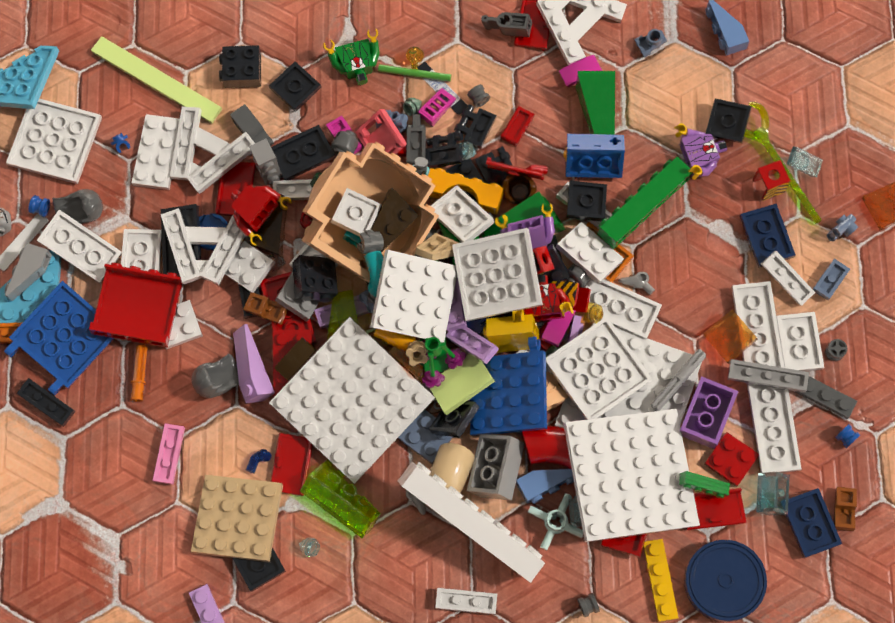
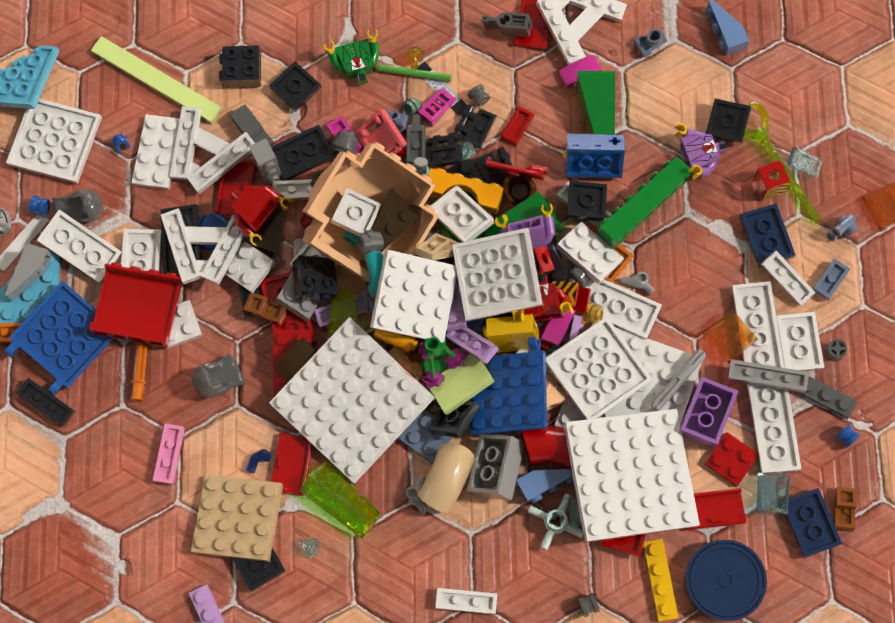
lavender slope [233,324,275,403] -> none
white brick [398,462,545,583] -> none
tan brick [406,341,428,366] -> none
green piece [679,471,730,498] -> none

